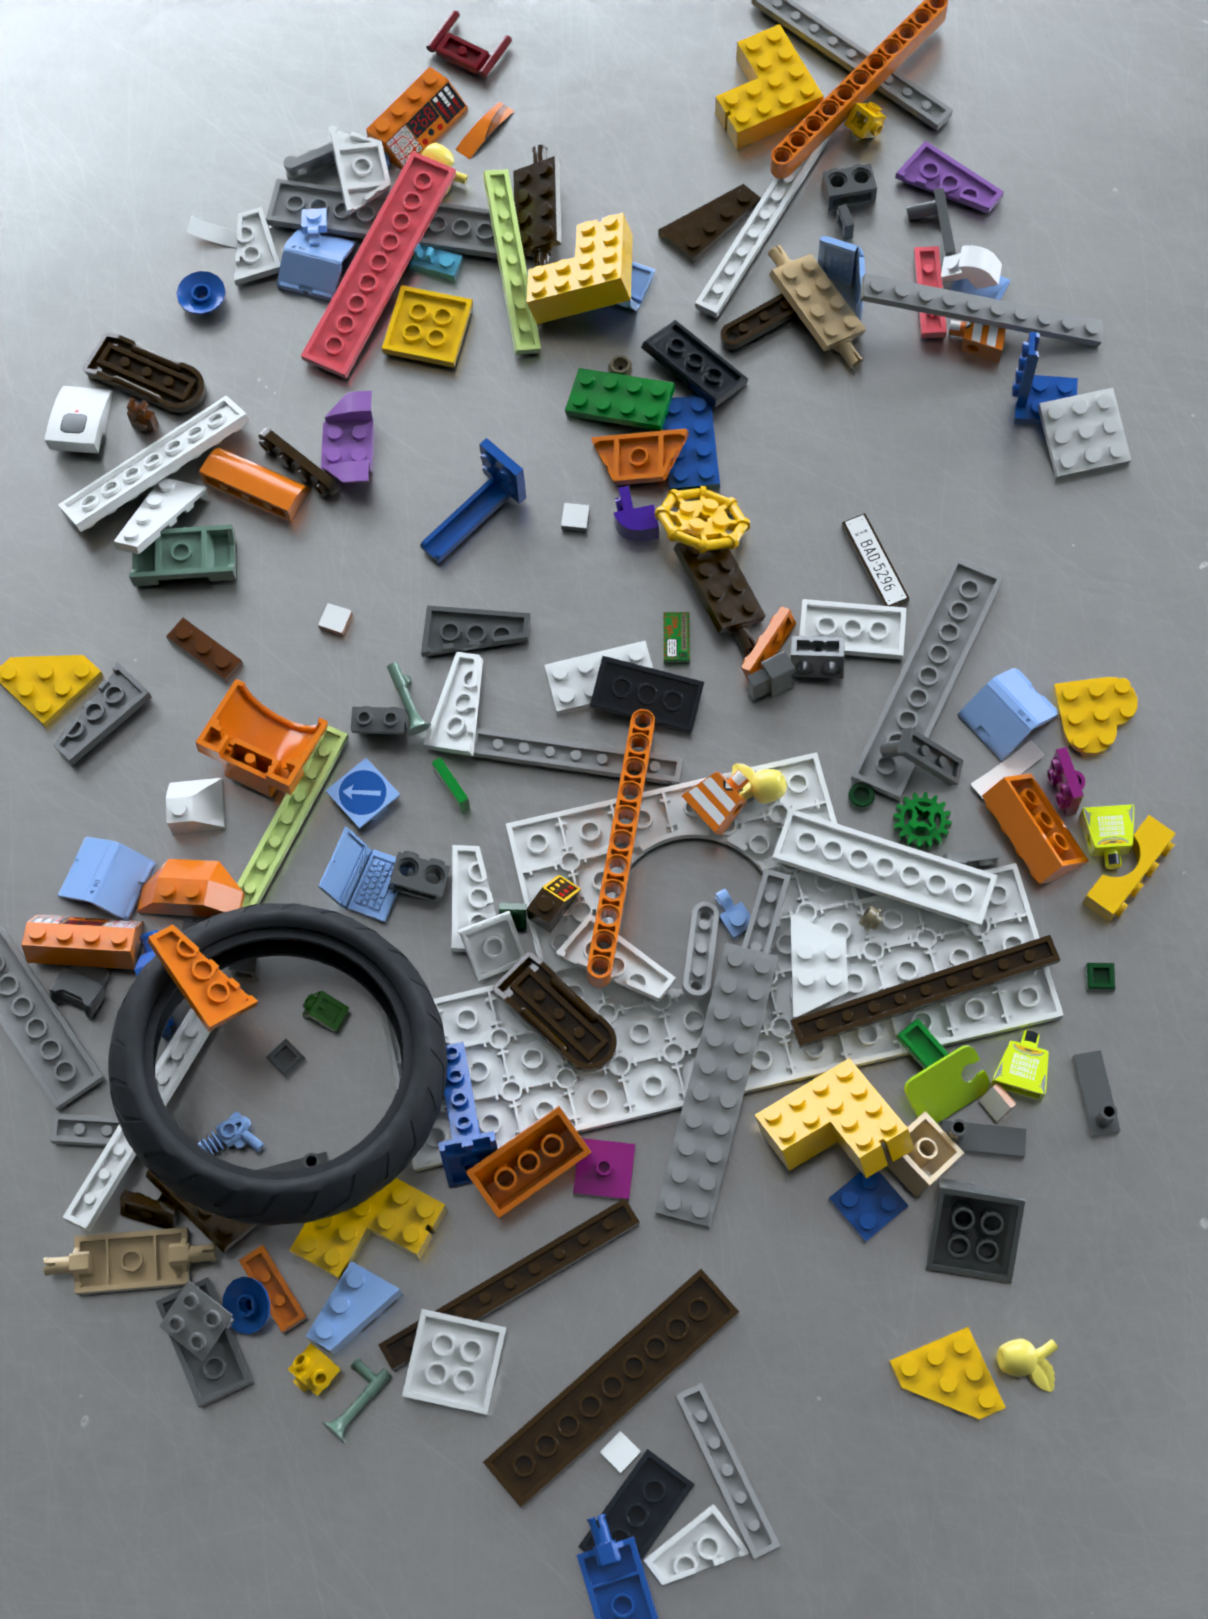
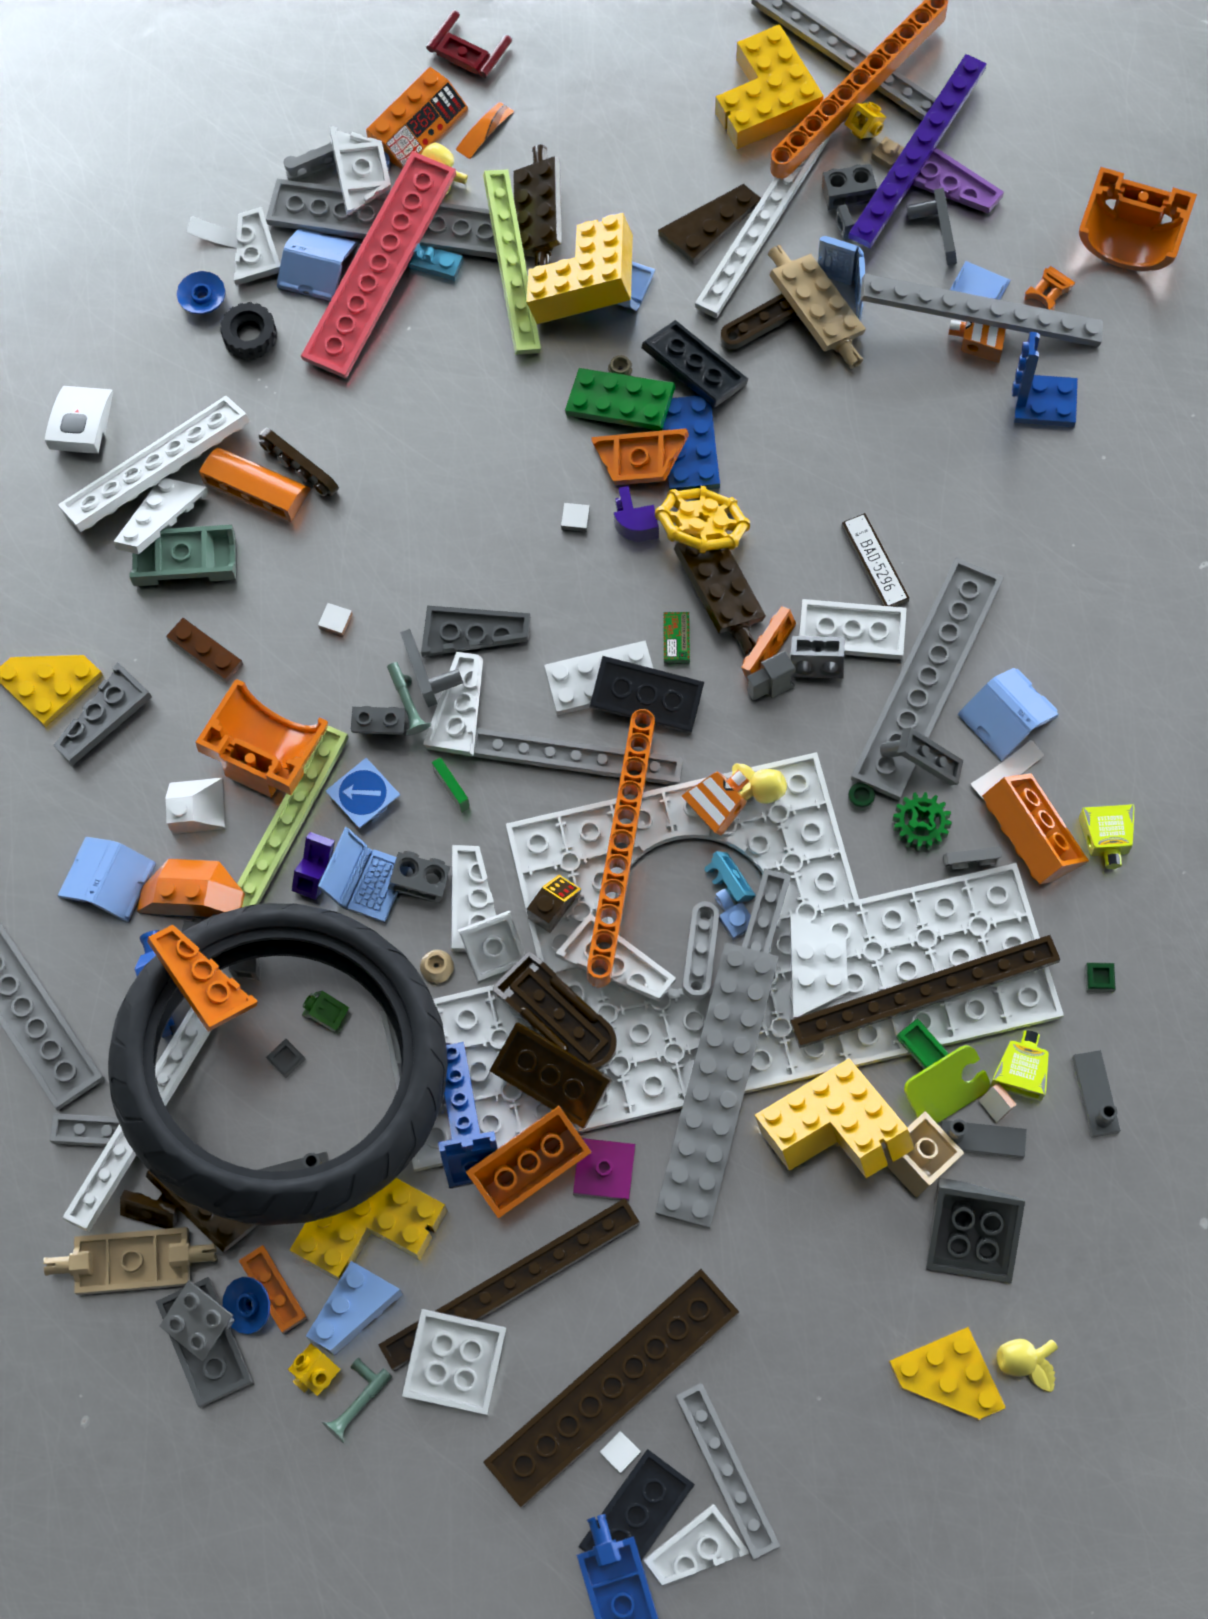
orange slope [21,915,144,969] -> none
dark grey piece [49,966,110,1018] -> none
dark brown piece [83,333,206,413] -> none
reddish brown plate [127,398,158,432] -> none
light blue piece [197,1111,265,1155] -> none
light blue plate [301,208,328,246] -> none
medium lavender piece [321,391,374,484] -> none
yellow plate [382,285,473,368] -> none
blue bracket [420,438,527,564] -> none
dark green tile [499,903,527,930] -> none
white plate [772,808,998,928] -> none
blue plate [828,1171,909,1244] -> none
dark tan plate [859,906,883,931] -> none
coral plate [913,246,947,338] -> none
white brick [941,246,1002,289] -> none
white plate [1038,388,1131,479] -> none
magenta plate [1047,747,1086,817] -> none
yellow plate [1053,677,1138,757] -> none
yellow arch [1082,815,1176,923] -> none
none -> black tyre [220,302,277,360]
none -> dark purple brick [291,832,335,900]
none -> dark grey piece [400,629,464,707]
none -> tan plate [420,950,454,983]
none -> dark brown plate [489,1022,613,1129]
none -> medium azure plate [704,851,756,902]
none -> dark purple plate [849,54,987,248]
none -> tan tile [871,136,904,170]
none -> orange piece [1024,266,1075,310]
none -> orange piece [1079,167,1197,271]

